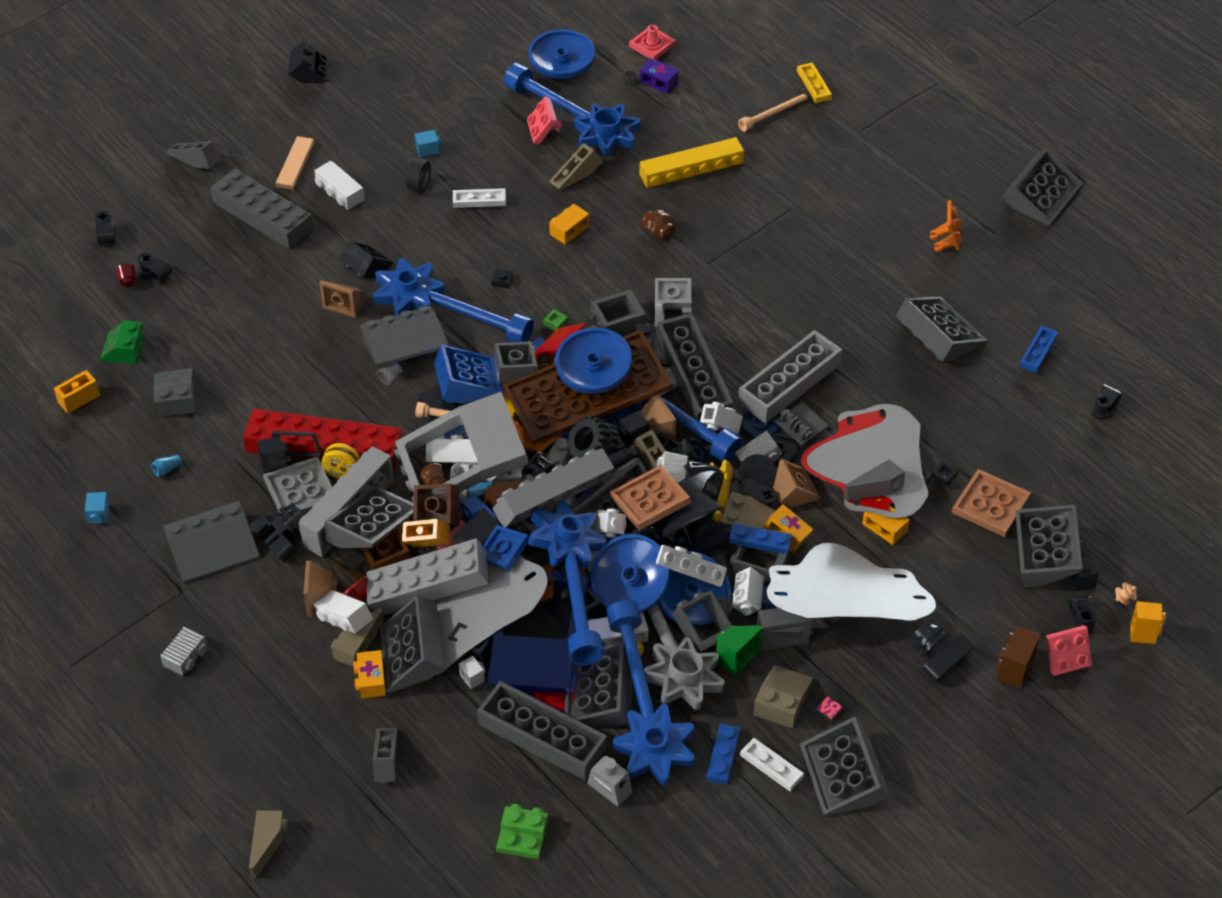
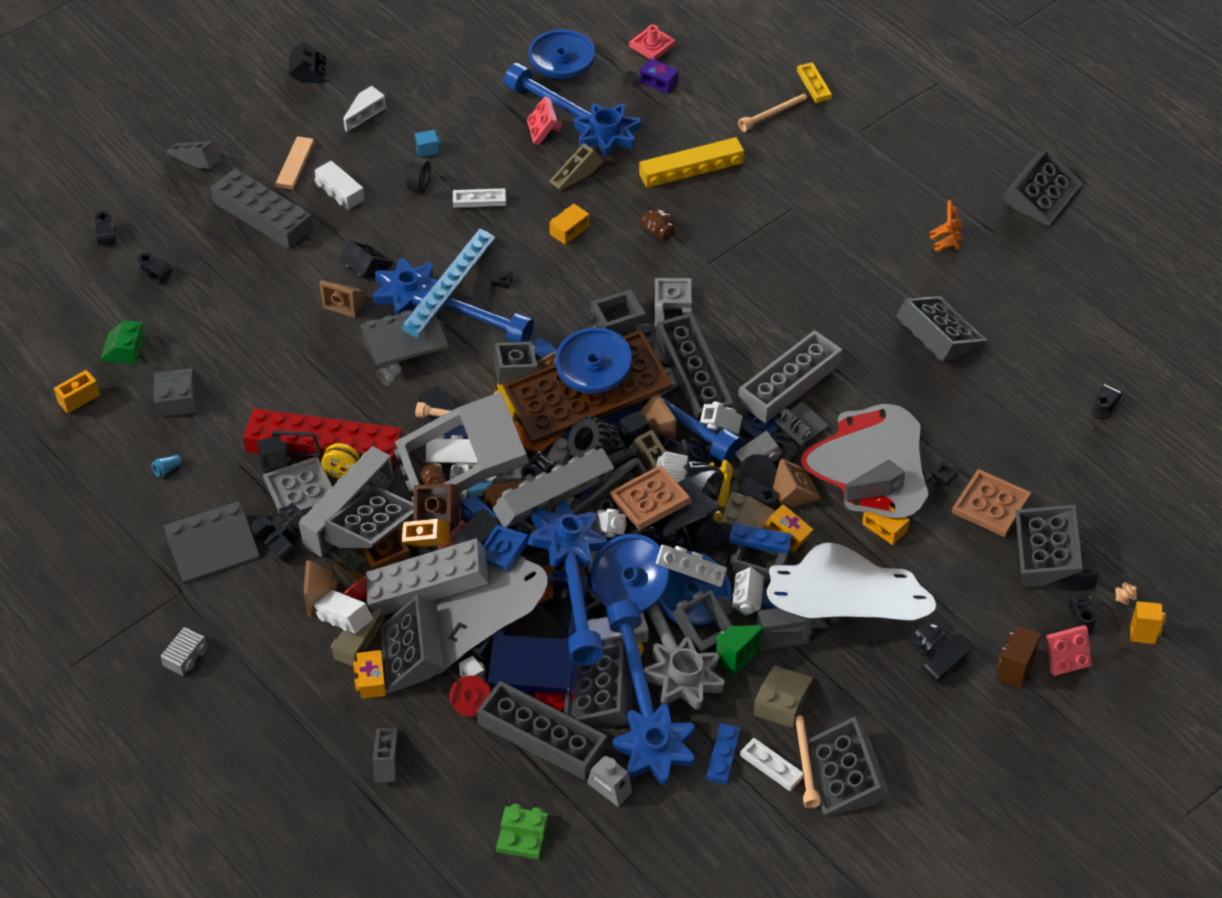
dark azure brick [85,492,110,524] -> none
dark red hat [115,264,136,287] -> none
dark tan slope [249,810,288,879] -> none
blue slope [434,344,504,404] -> none
red piece [534,323,586,360] -> none
bright green tile [543,310,569,331] -> none
tile [814,695,844,724] -> none
blue plate [1019,326,1058,373] -> none
none -> white slope [343,86,386,132]
none -> dark azure plate [401,229,495,338]
none -> red tile [450,675,491,717]
none -> light nougat piece [795,715,821,808]

